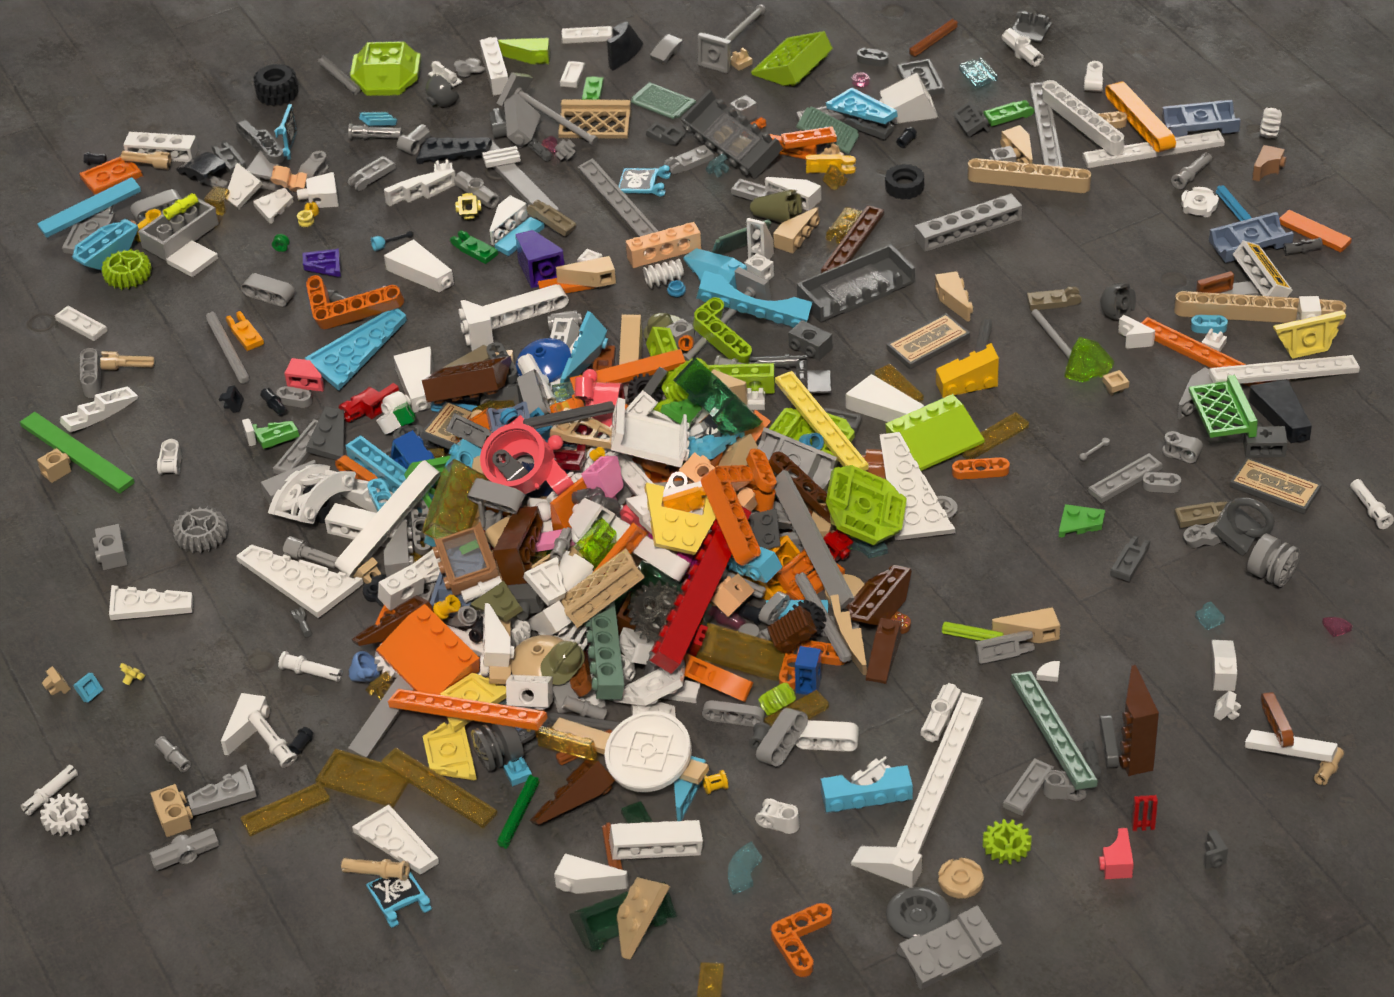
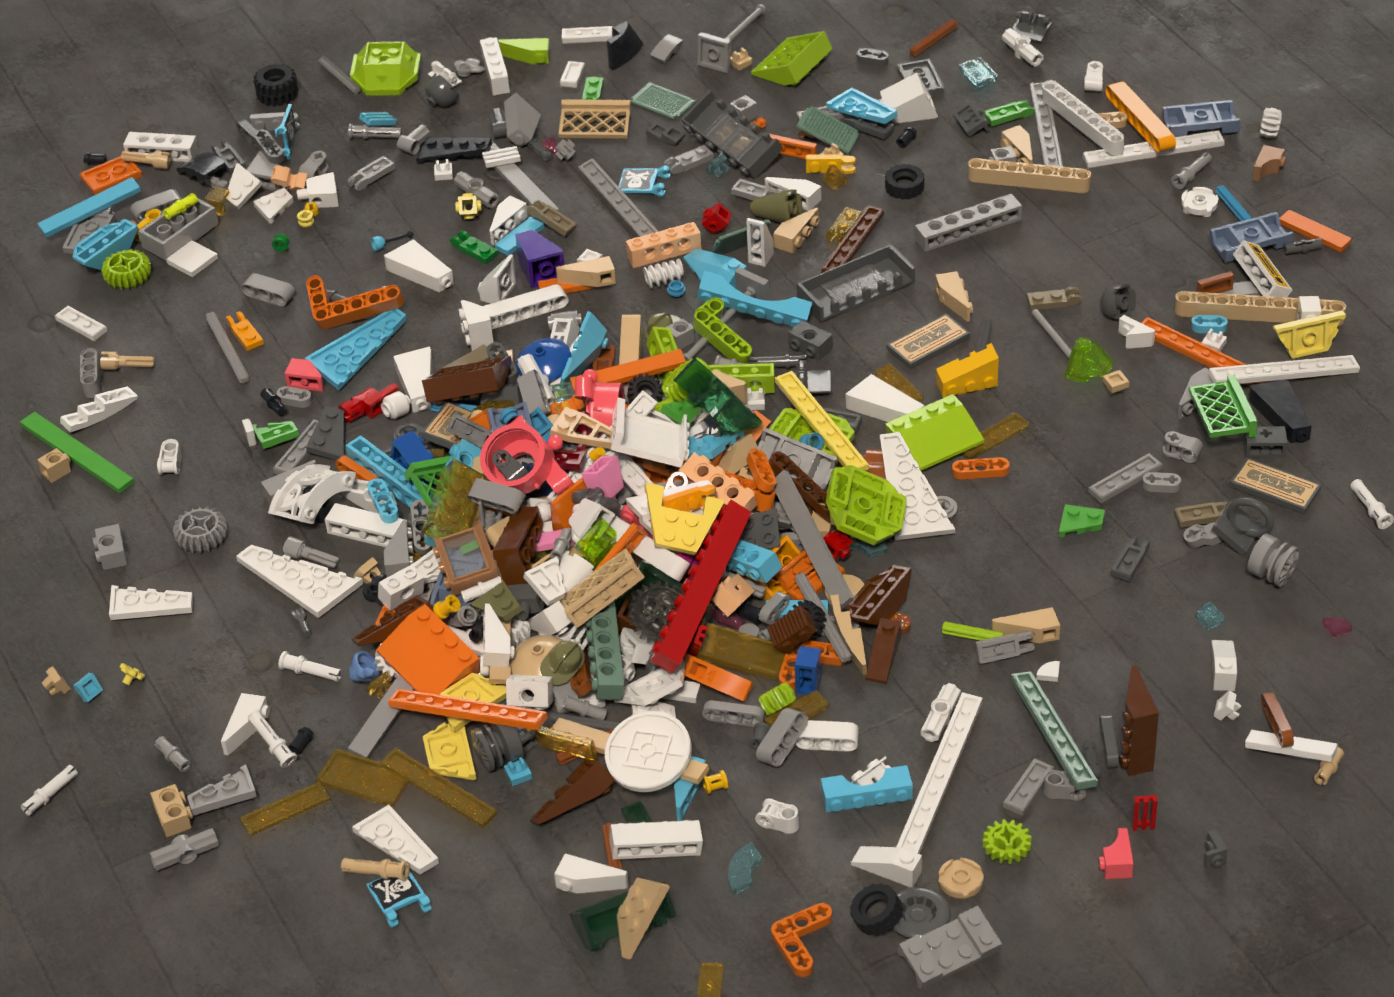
white gear [40,793,89,836] -> none
black tile [219,385,244,413] -> none
dark purple wing [303,249,341,277] -> none
white beam [334,460,441,578] -> none
leg [376,402,416,434] -> none
white slope [384,169,455,206] -> none
green axle [496,775,540,849] -> none
light grey tile [497,73,598,146] -> none
dark grey axle [523,401,615,429] -> none
dark grey beam [643,367,668,398] -> none
orange hinge [678,335,694,351] -> none
orange beam [701,465,761,566] -> none
white brick [745,253,774,280] -> none
orange tile [781,127,837,149] -> none
clear pink tile [852,72,869,88] -> none
light grey hinge [1079,438,1110,461] -> none
none -> light grey hinge [250,112,300,131]
none -> white slope [478,255,516,304]
none -> red brick [701,202,732,235]
none -> black tyre [850,883,903,936]

